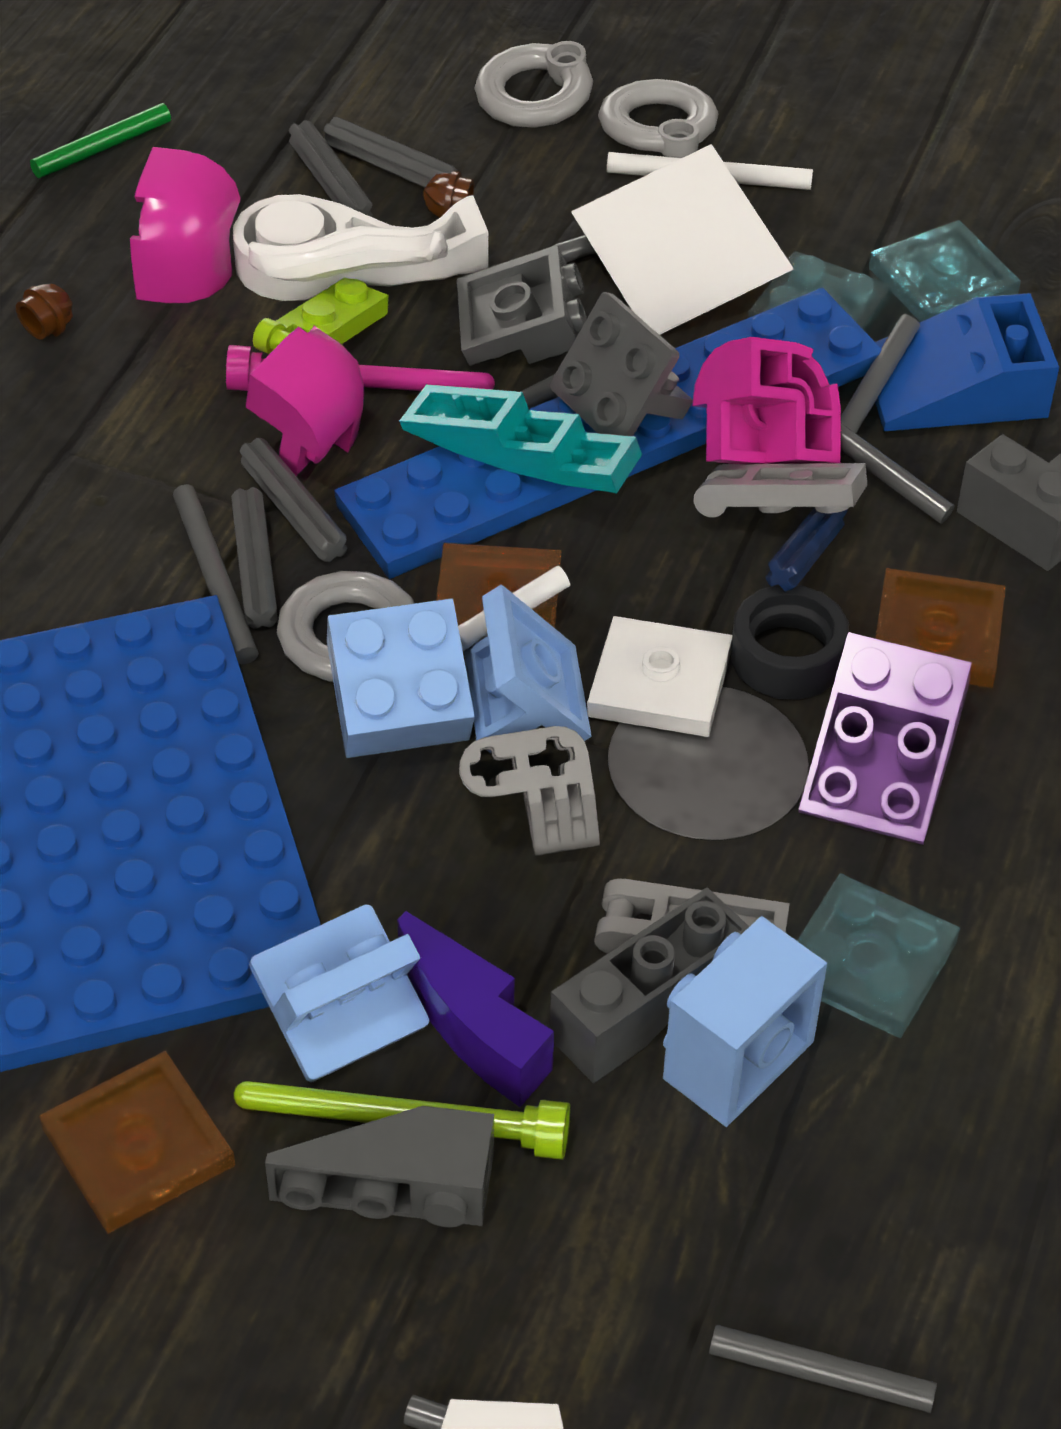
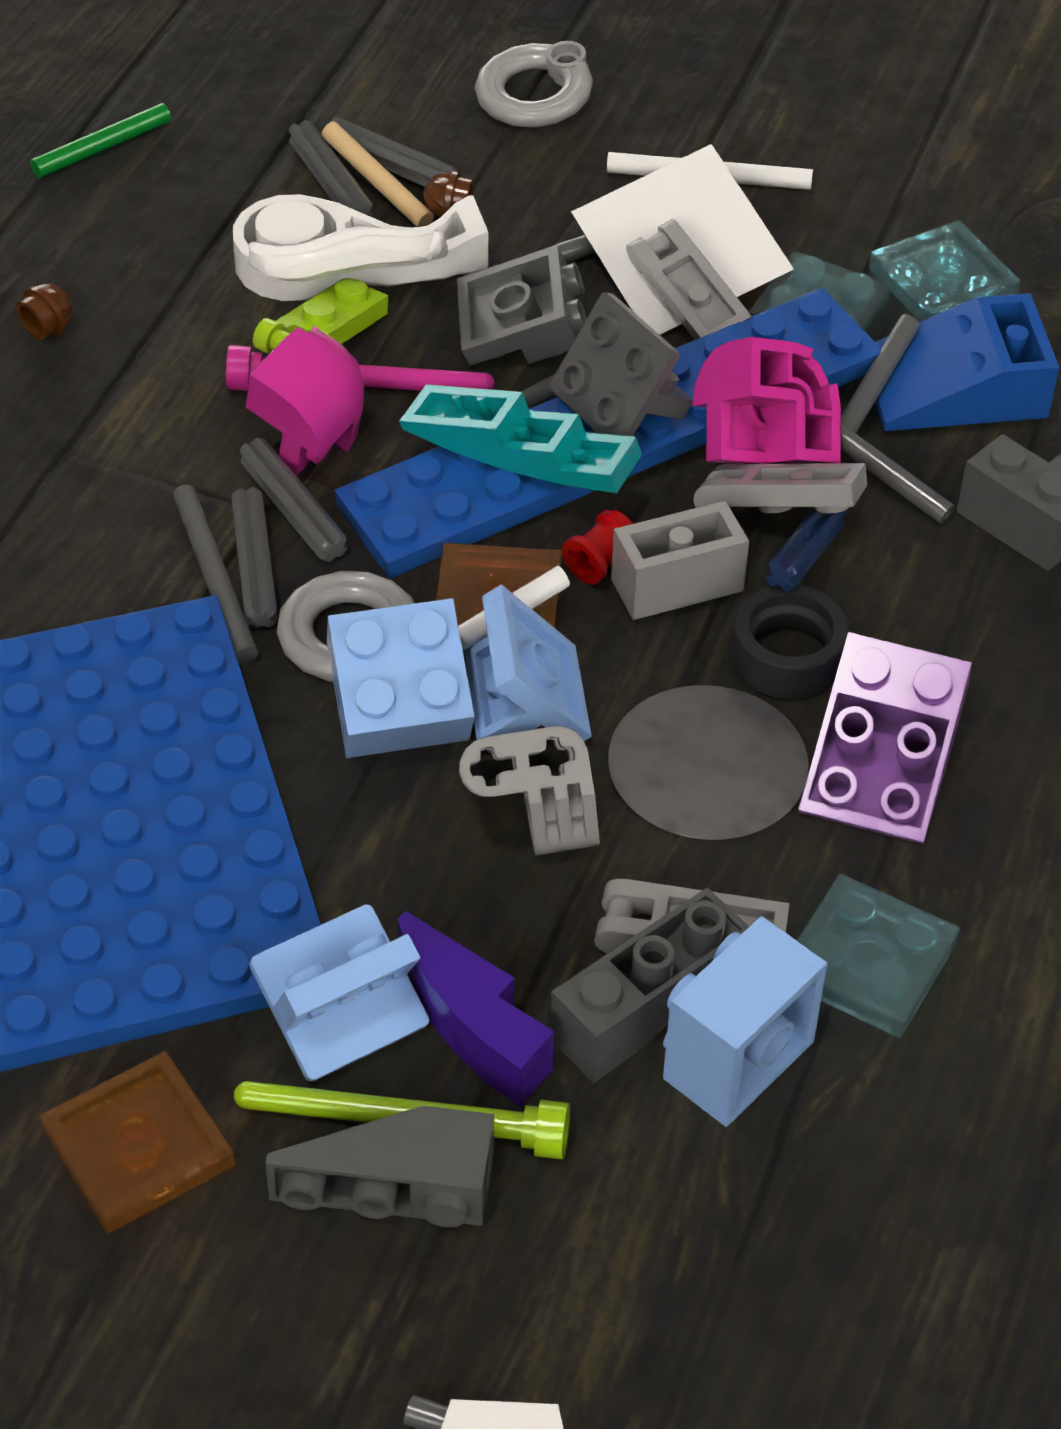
dark pink brick [130,147,241,303] -> none
white plate [587,616,733,737] -> none
light grey piece [598,79,719,158] -> none
dark grey bar [709,1324,937,1413] -> none
clear orange plate [875,568,1006,688] -> none
none -> tan bar [322,121,434,227]
none -> red bush [562,510,633,585]
none -> light grey brick [611,501,749,620]
none -> light grey plate [626,218,752,340]

